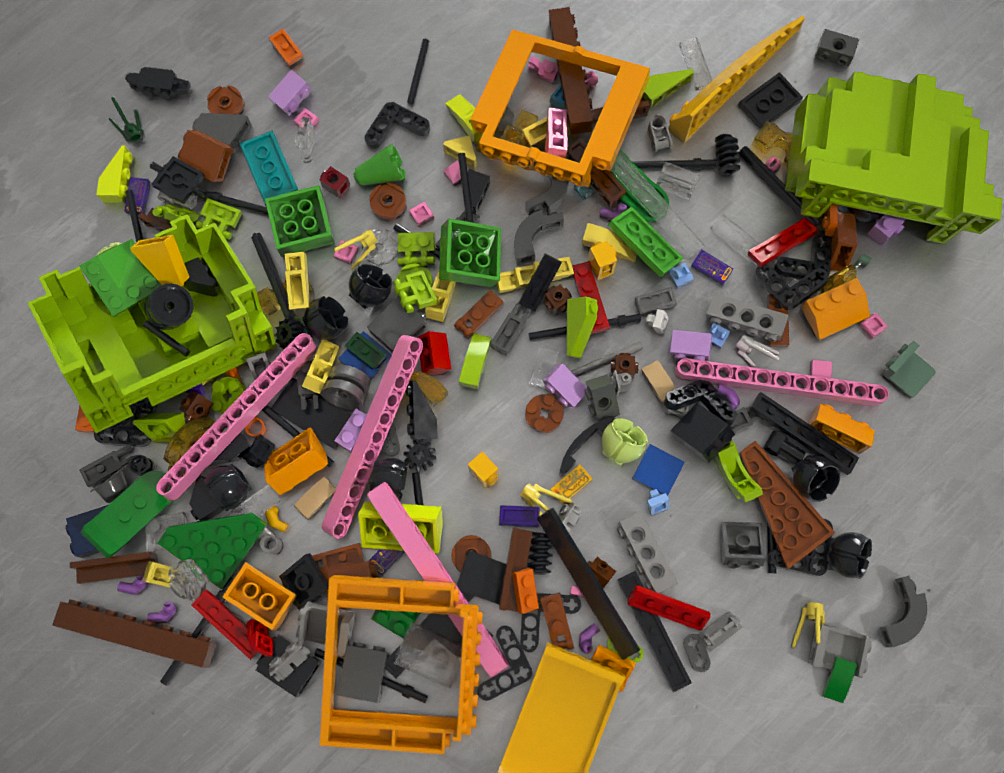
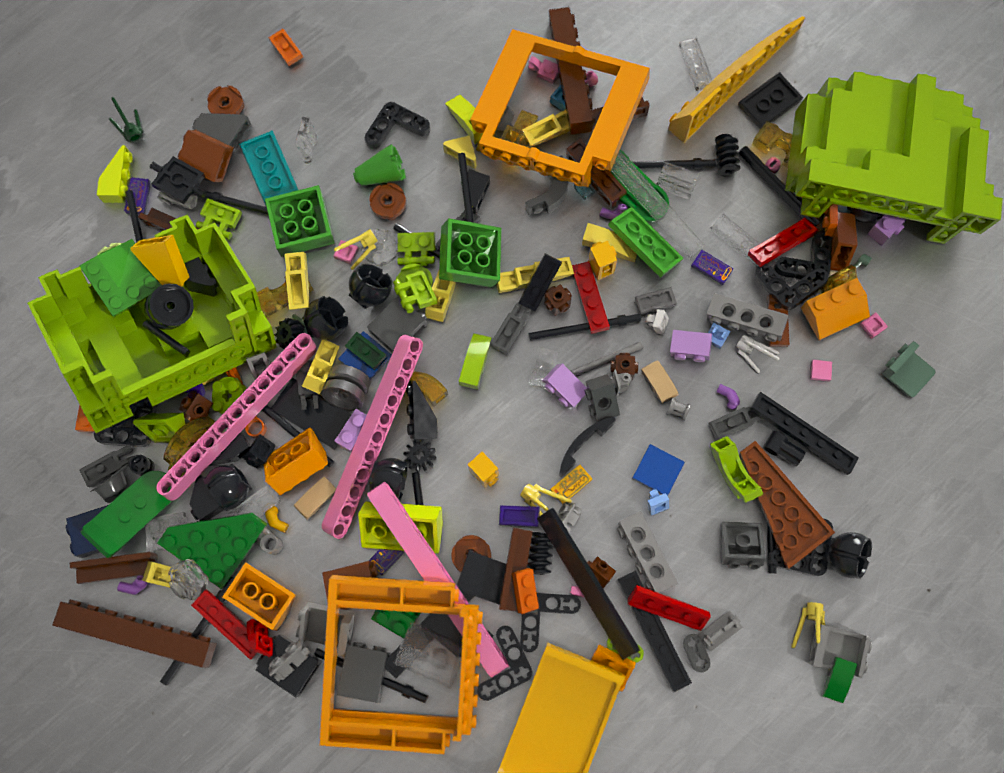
black hinge [125,67,191,99] -> none
medium lavender arm [147,602,176,623] -> none
lime plate [152,204,199,222] -> none
black axle [251,233,296,320] -> none
lavender brick [268,70,312,116] -> none
black plate [279,553,329,610] -> none
bright pink tile [293,108,319,134] -> none
dark orange plate [312,543,365,572] -> none
dark red brick [319,166,350,199] -> none
dark grey beam [382,422,400,457] -> none
black bar [407,39,430,104] -> none
bright pink tile [409,201,434,227] -> none
red brick [417,331,452,375] -> none
bright pink tile [443,160,461,186] -> none
dark orange plate [454,290,504,339] -> none
dark grey arch [514,210,564,265] -> none
dark orange plate [525,394,564,433] -> none
dark orange plate [540,592,574,650] -> none
bright pink slope [545,108,567,158] -> none
lime slope [567,296,598,358] -> none
medium lavender arm [579,623,600,653] -> none
yellowish green piece [602,418,648,466] -> none
lime slope [642,69,695,109] -> none
light grey piece [648,115,673,152] -> none
black beam [664,380,737,426] -> none
light blue tile [668,263,694,289] -> none
black brick [671,403,735,463] -> none
bright pink beam [675,358,889,406] -> none
black piece [791,454,841,502] -> none
light orange slope [808,403,875,454] -> none
dark grey brick [815,29,859,67] -> none
dark grey arch [879,575,927,647] -> none

